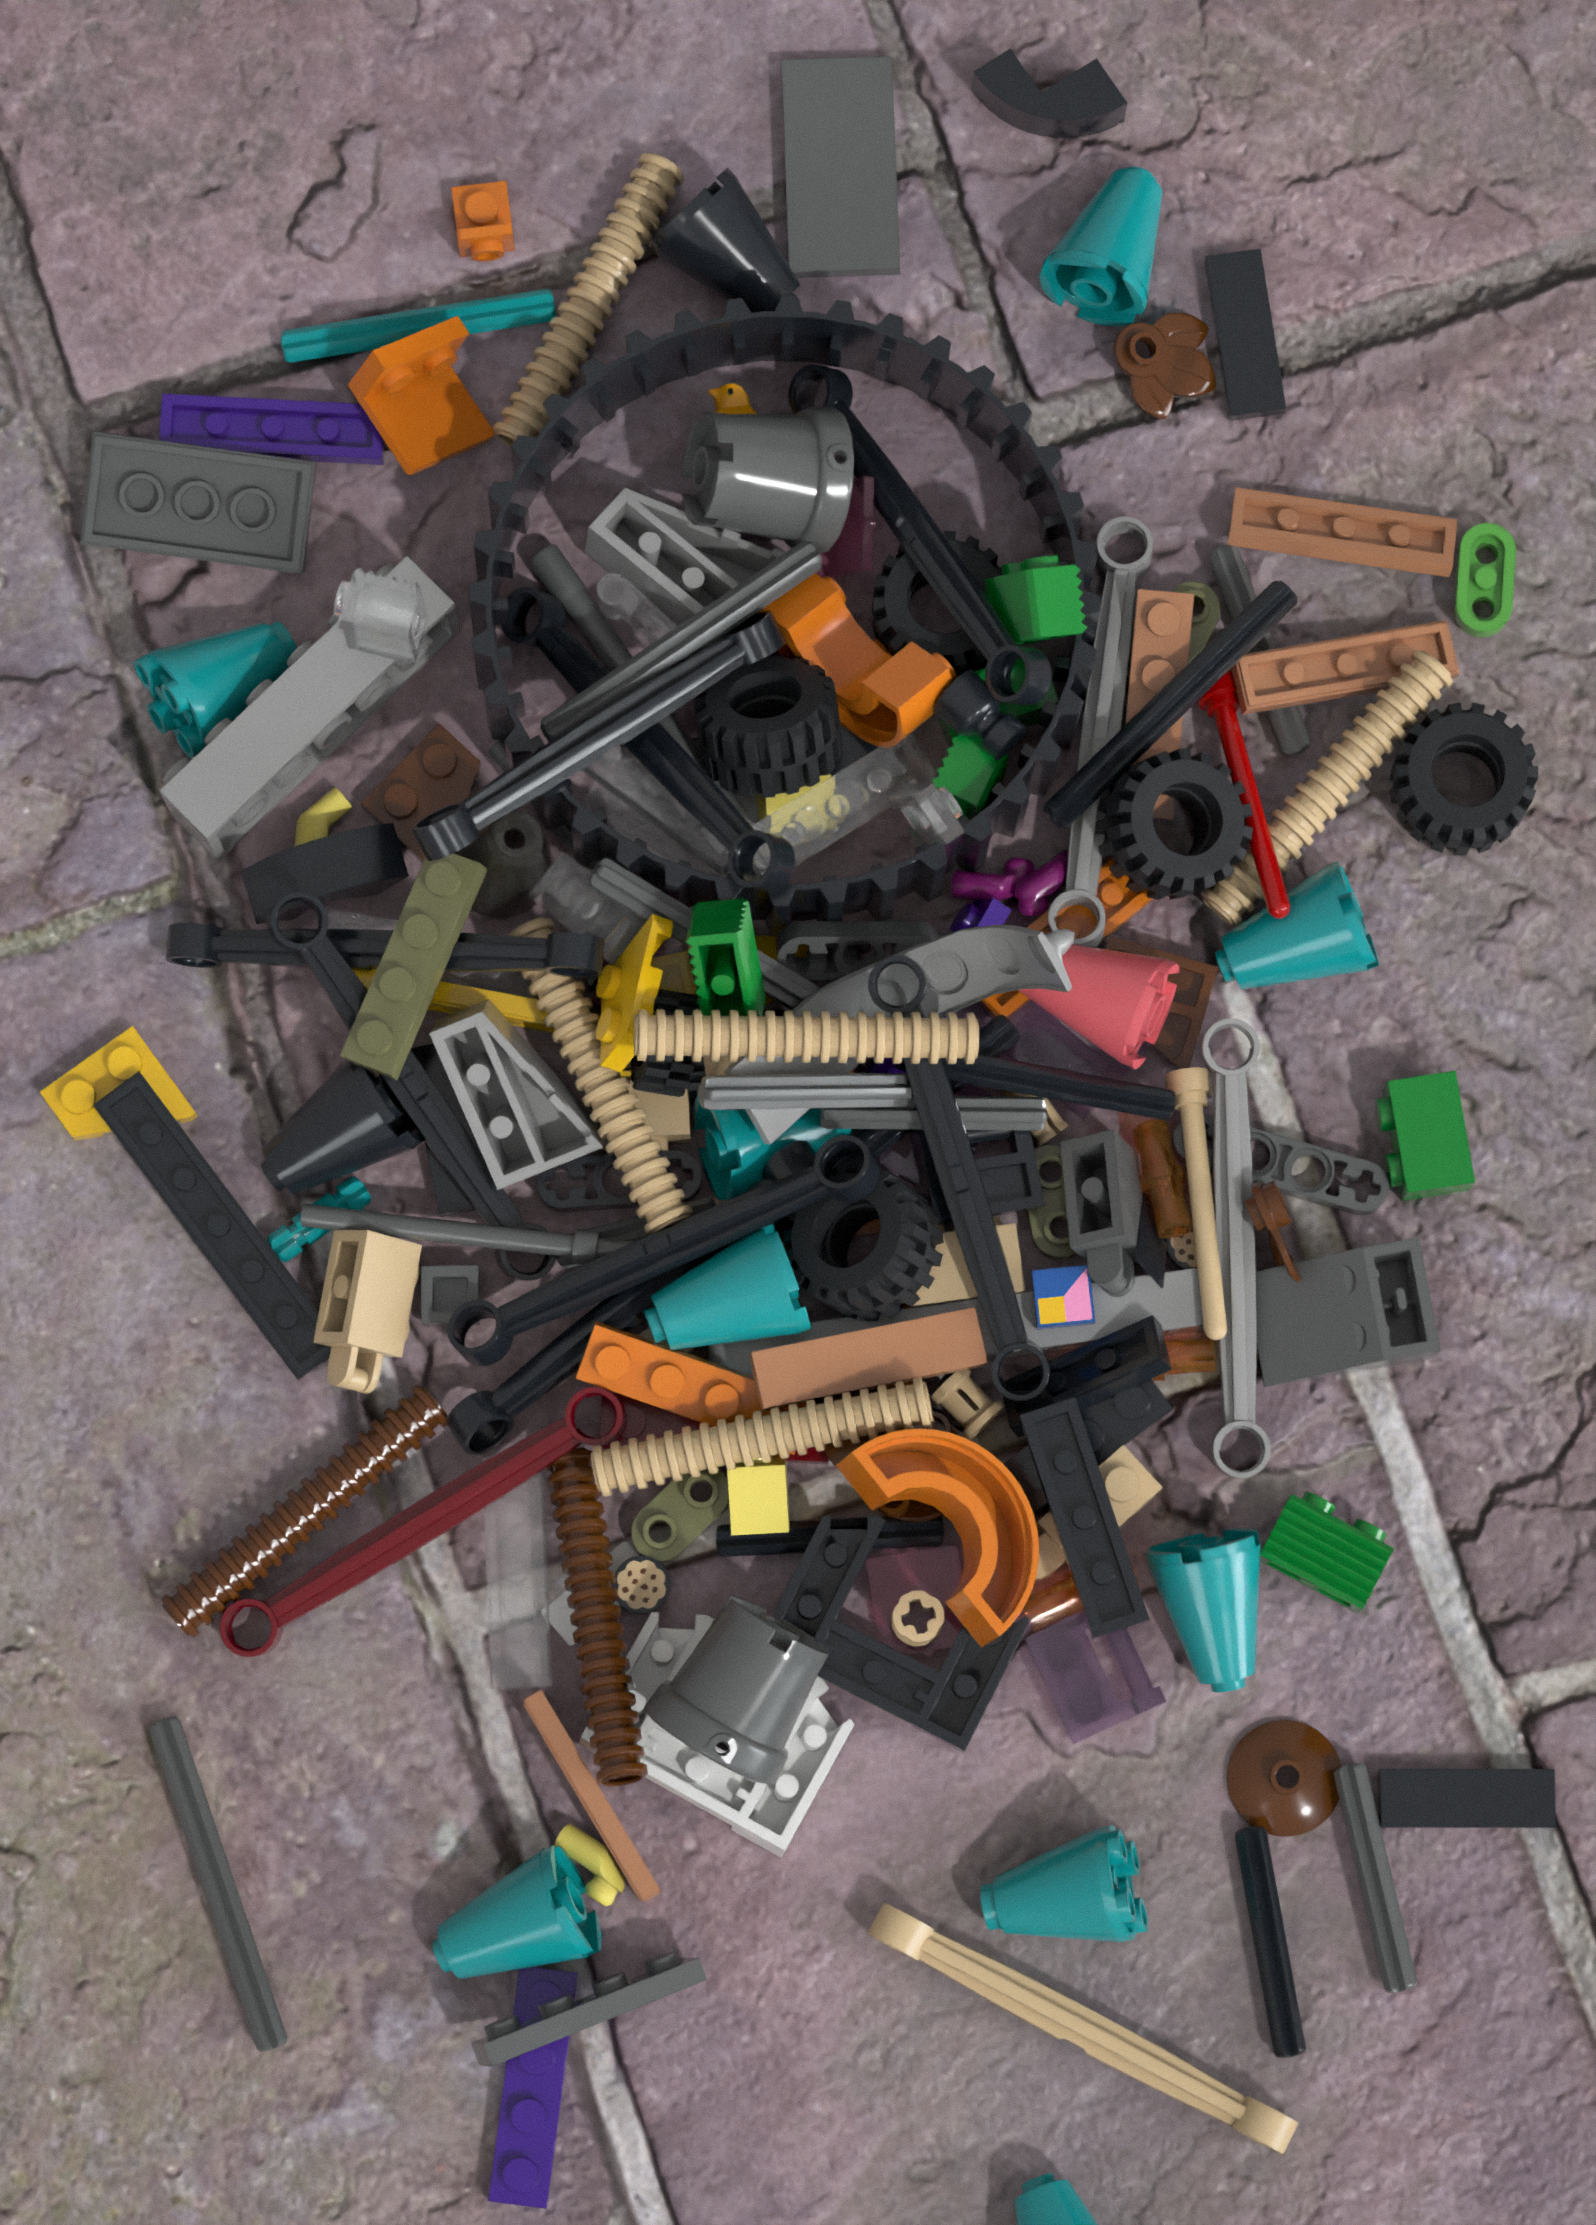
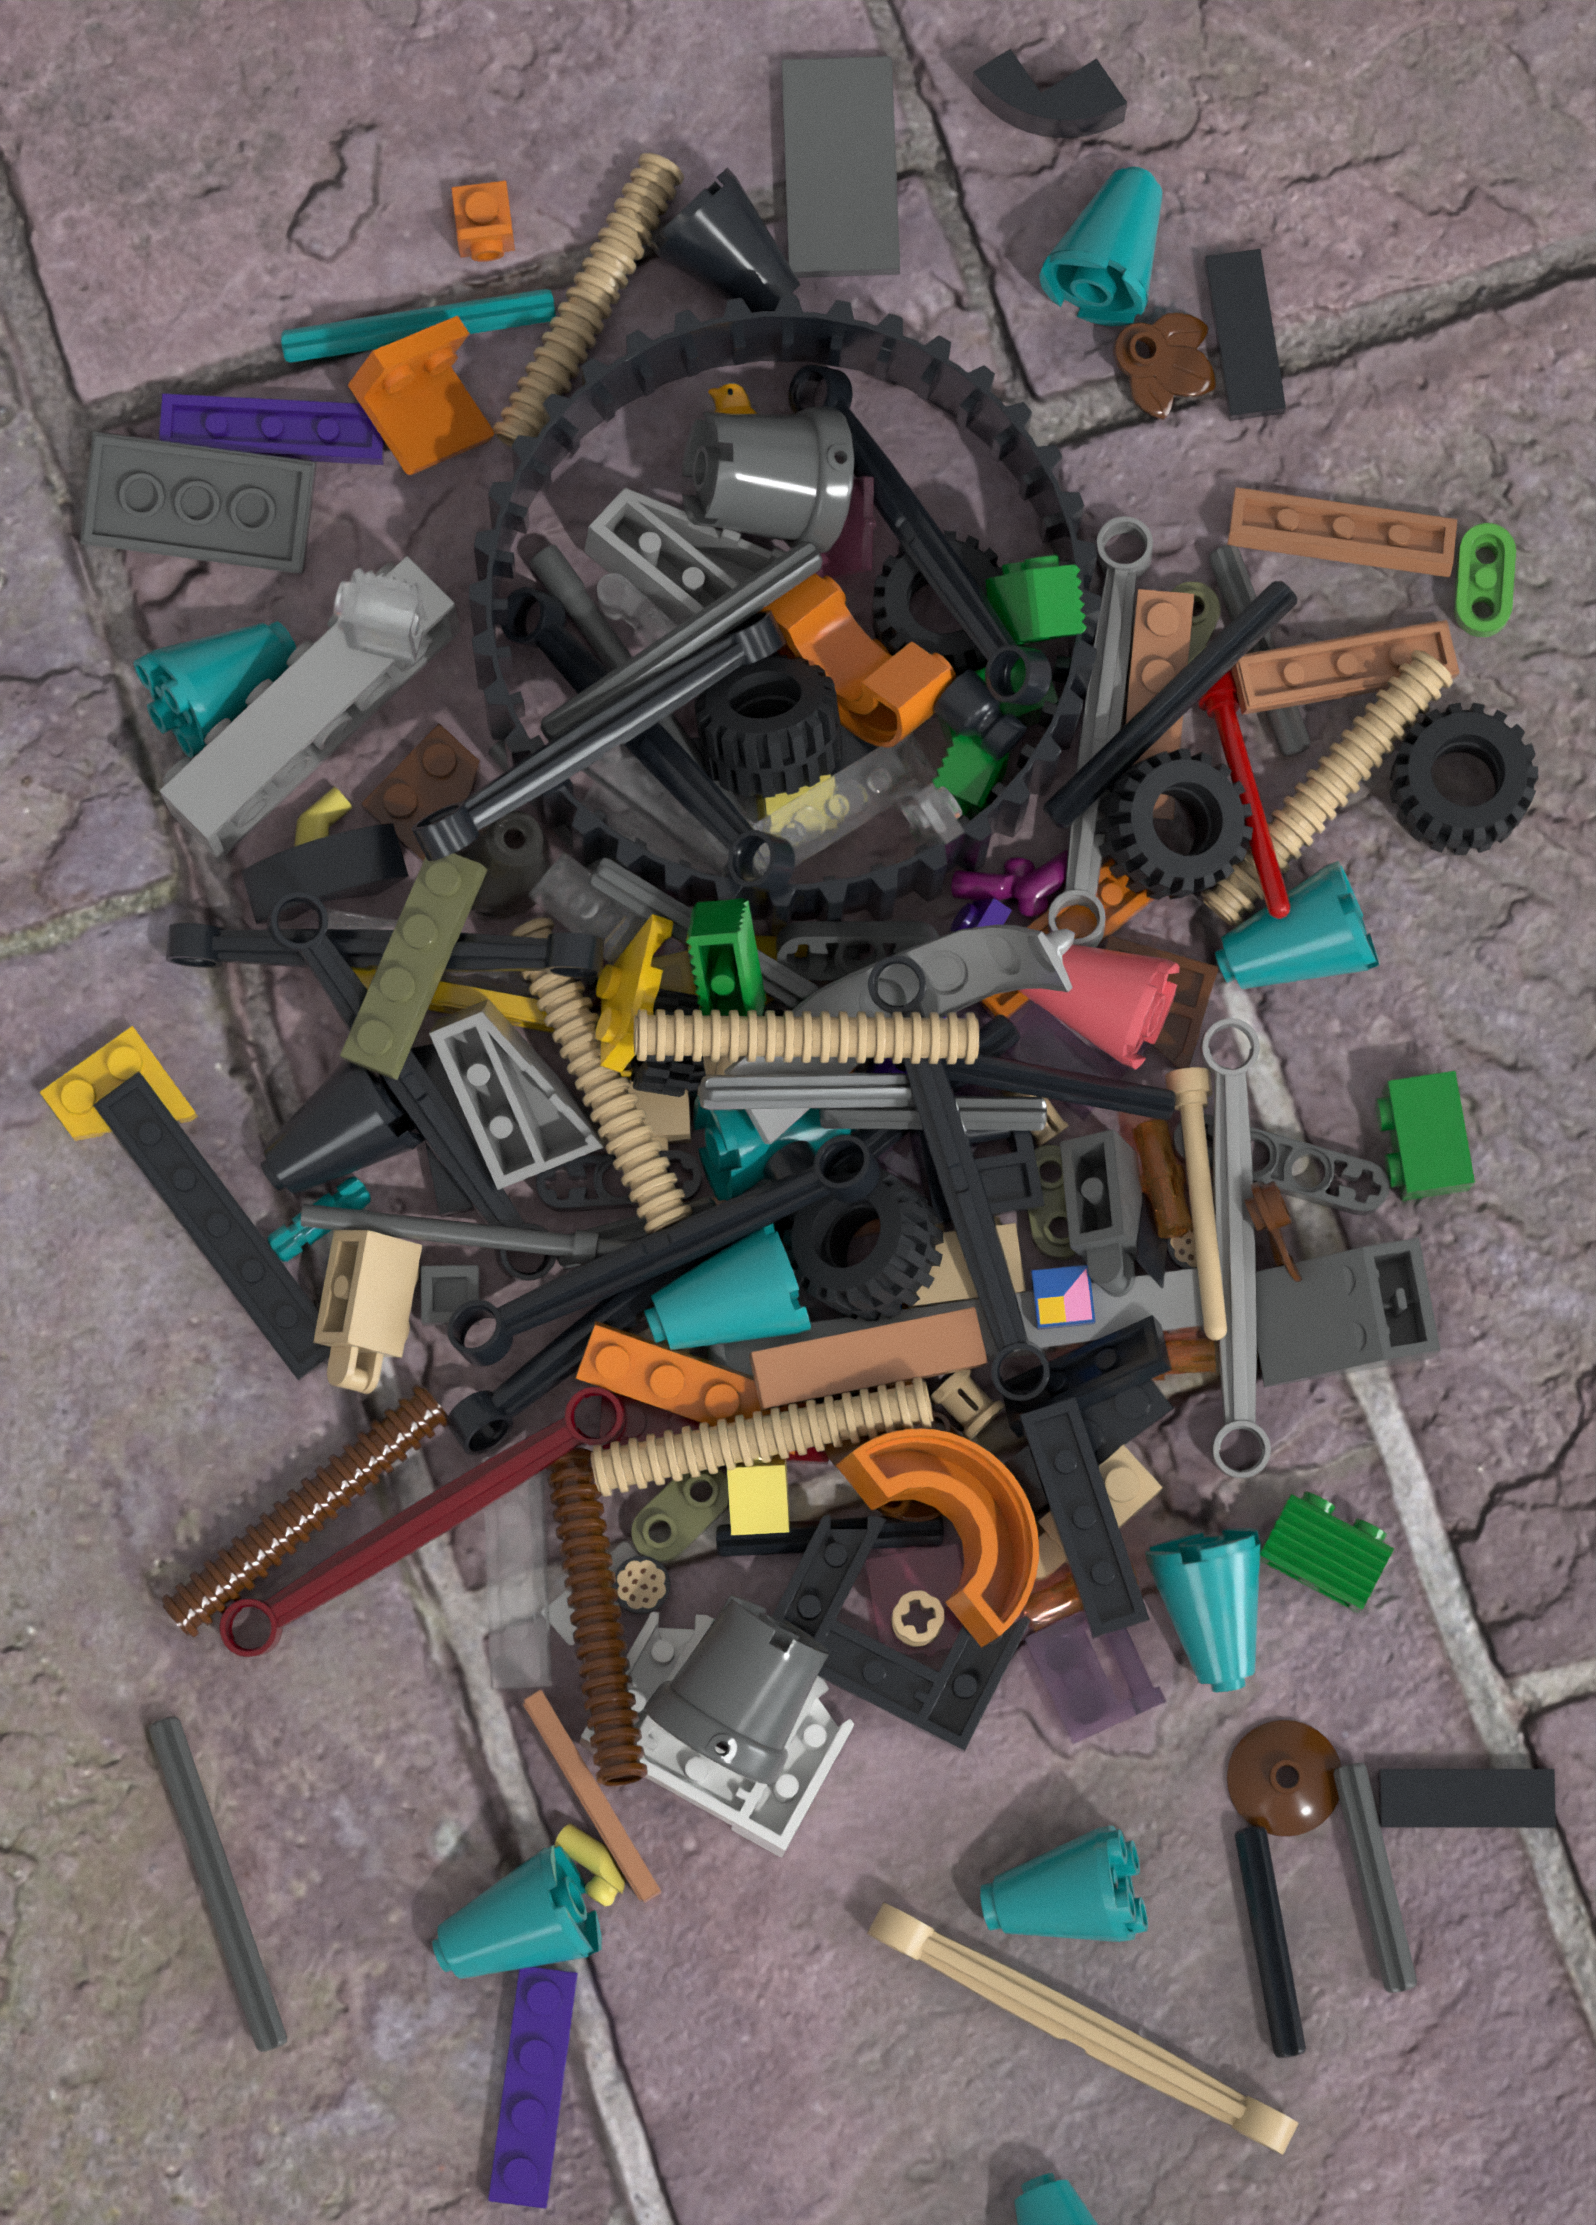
dark grey plate [471,1951,707,2067] -> none

